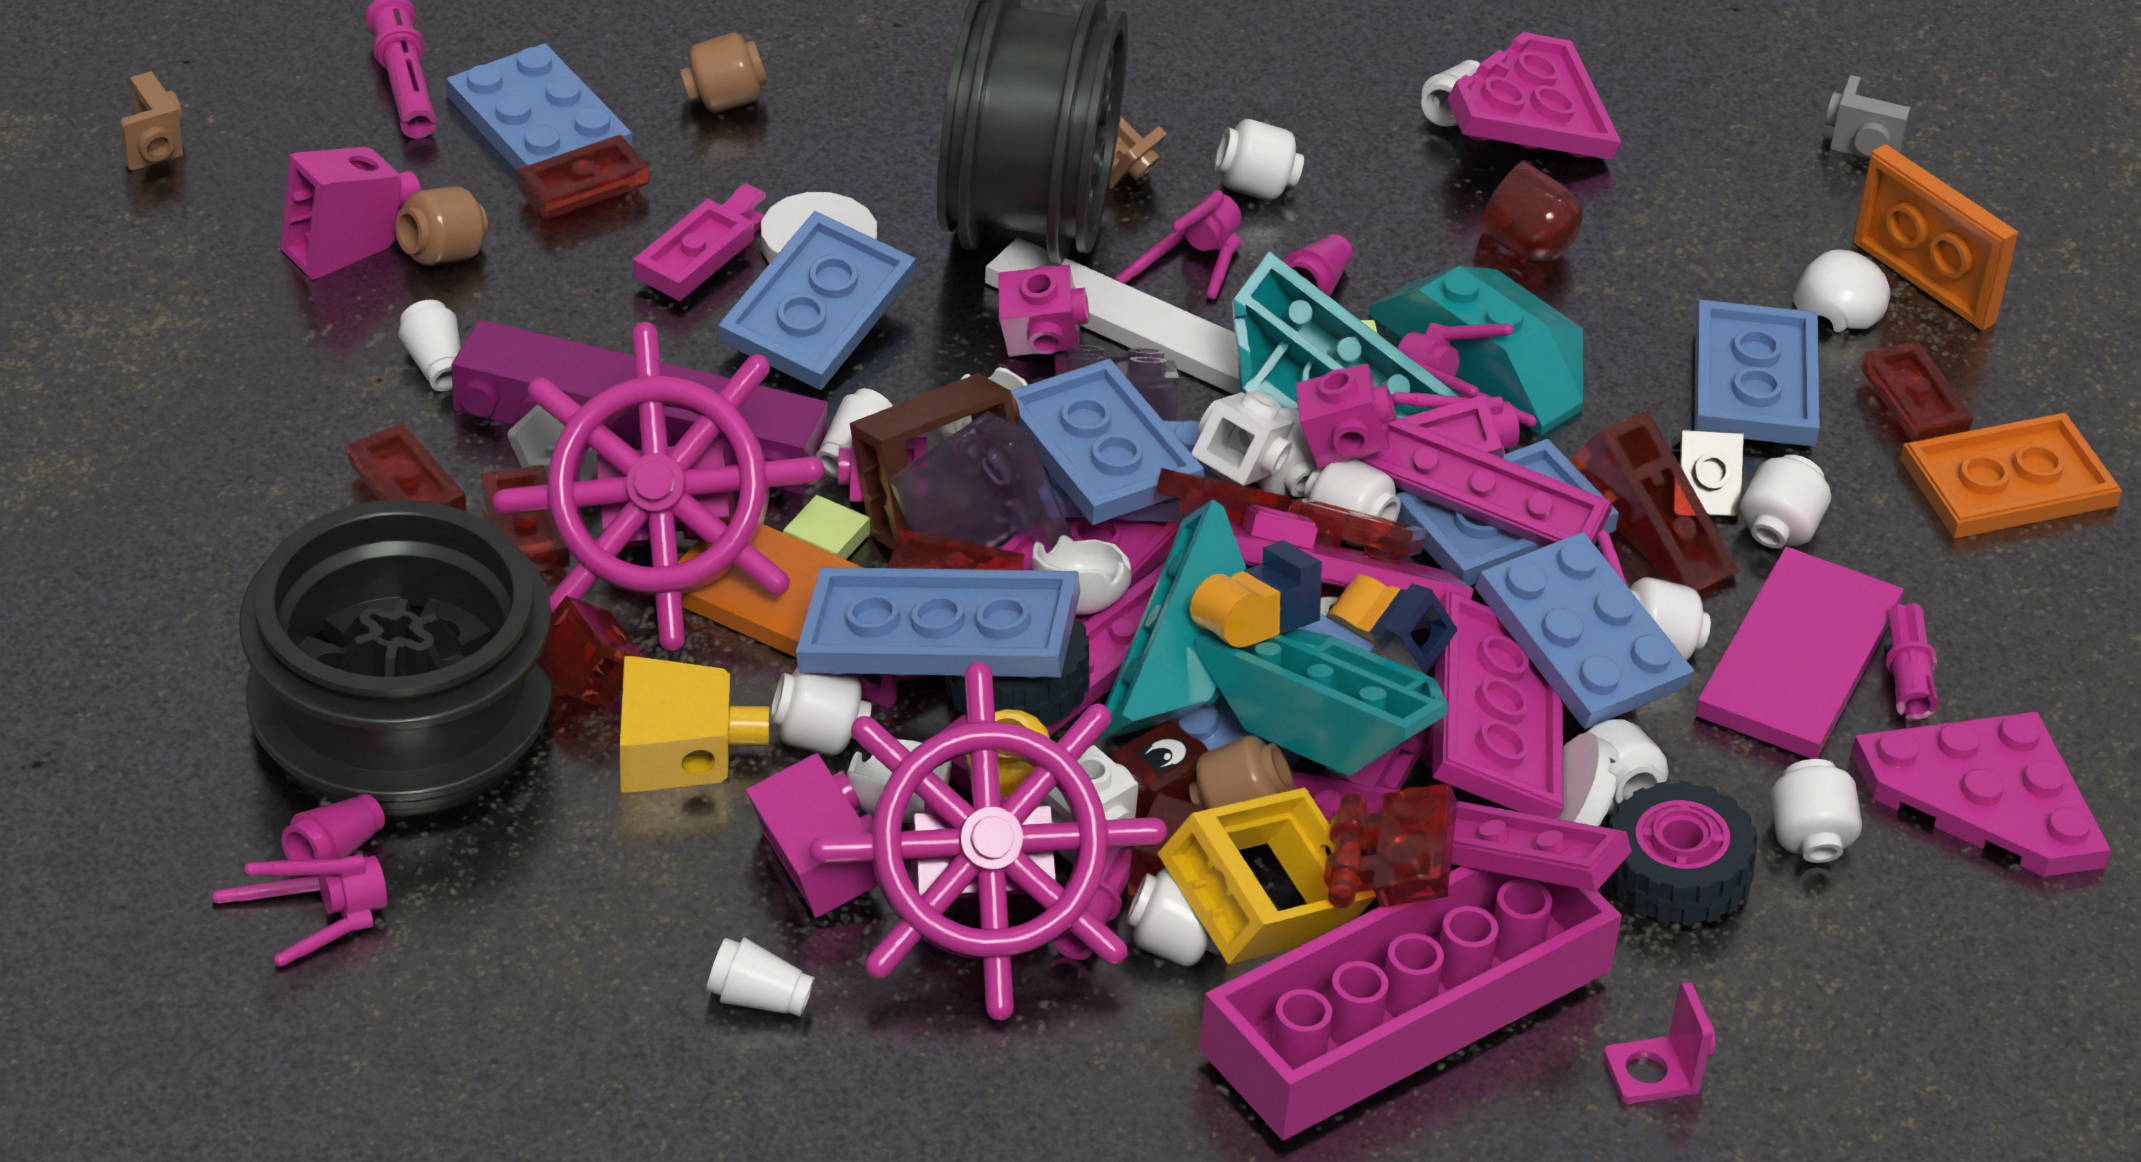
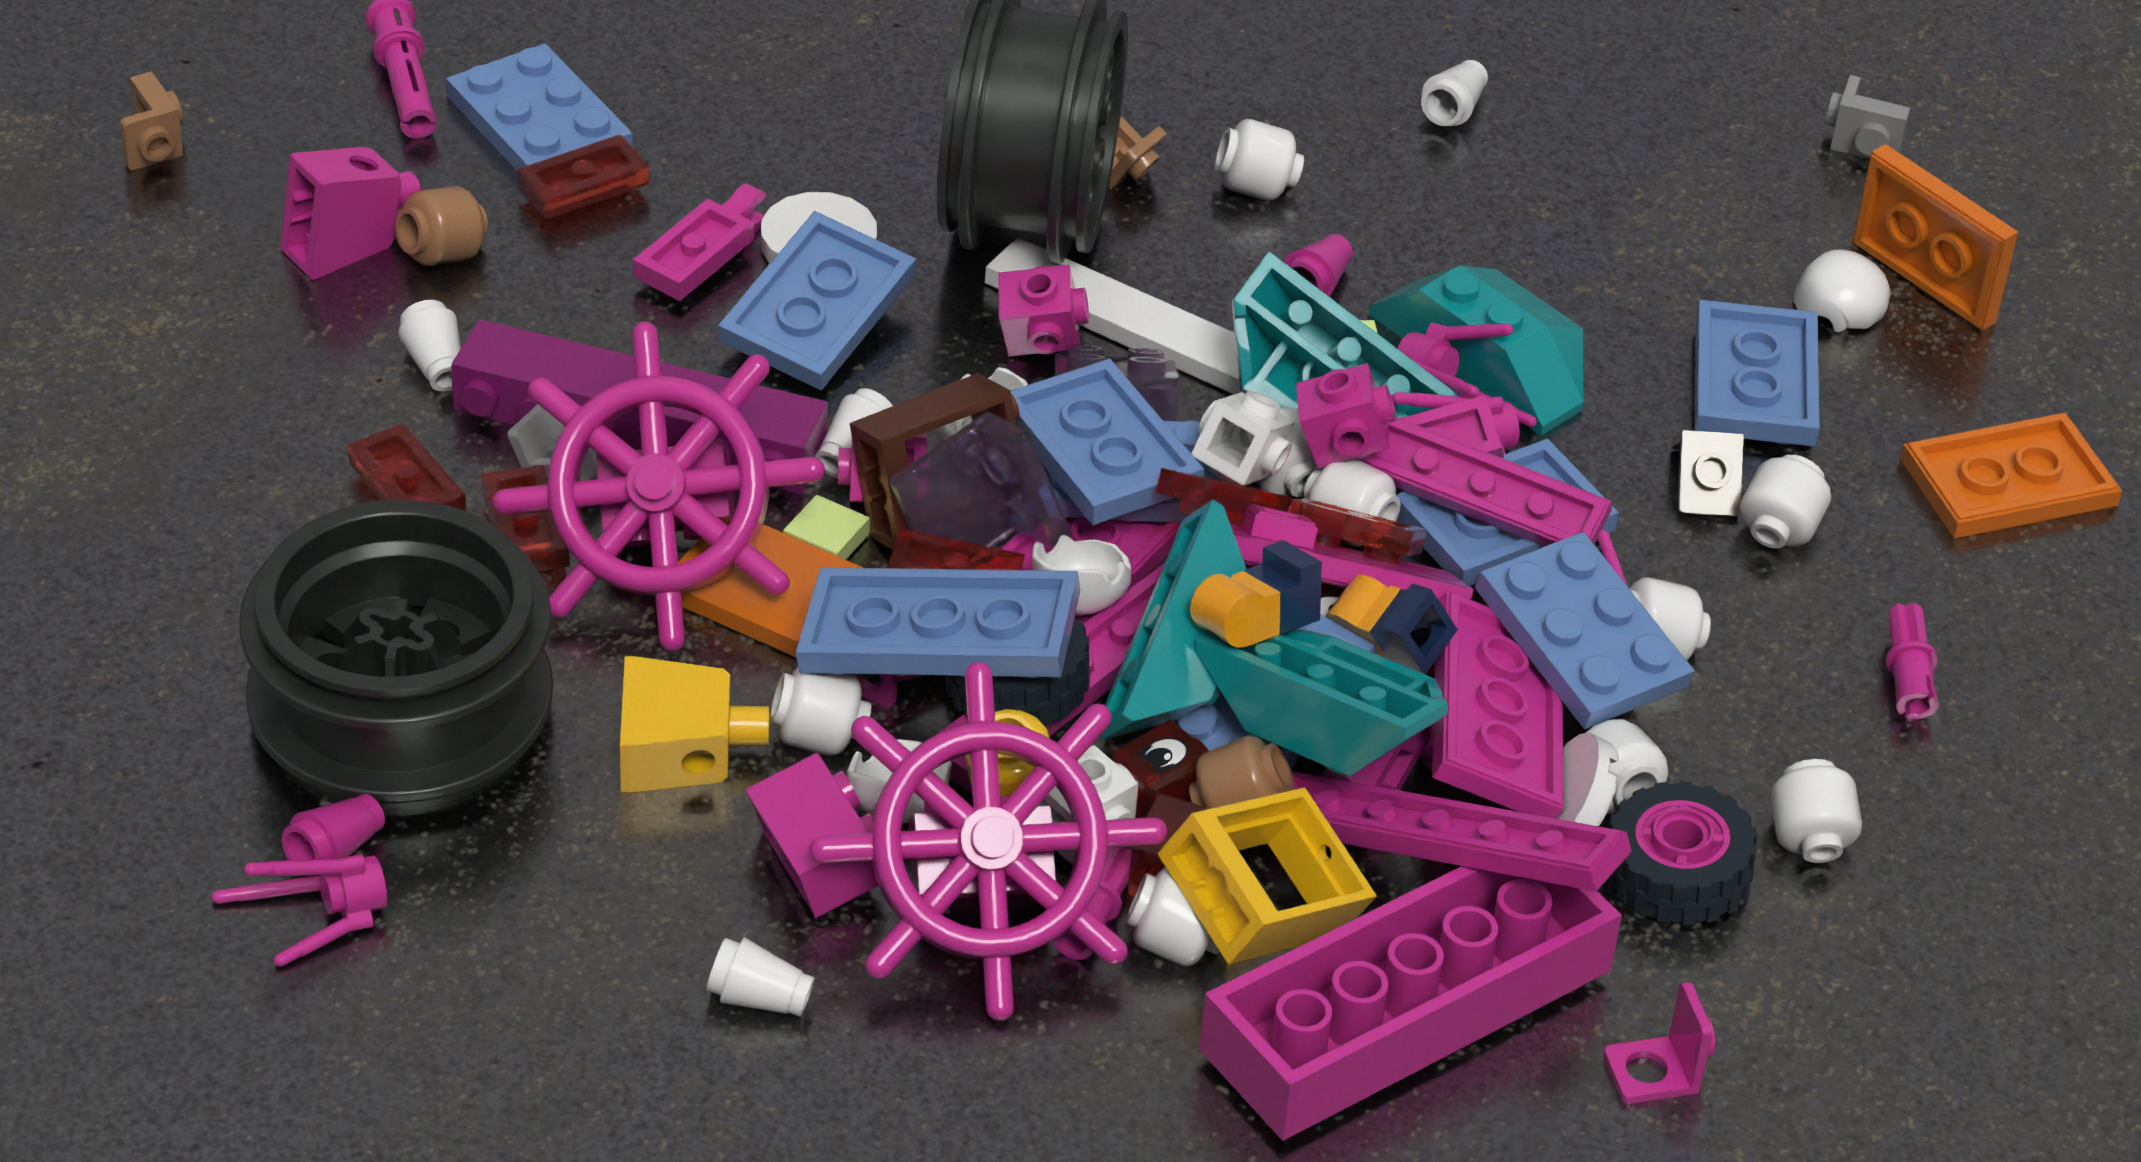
clear red brick [539,595,645,709] -> none
medium nougat head [680,32,768,114] -> none
dark pink plant [1114,190,1242,300] -> none
clear red plate [1323,783,1458,908] -> none
dark pink plate [1447,32,1622,160] -> none
clear red helmet [1478,160,1583,265] -> none
clear red slope [1570,410,1740,592] -> none
dark pink tile [1695,546,1904,759] -> none
dark pink plate [1851,711,2111,877] -> none
clear red plate [1861,341,1973,442] -> none

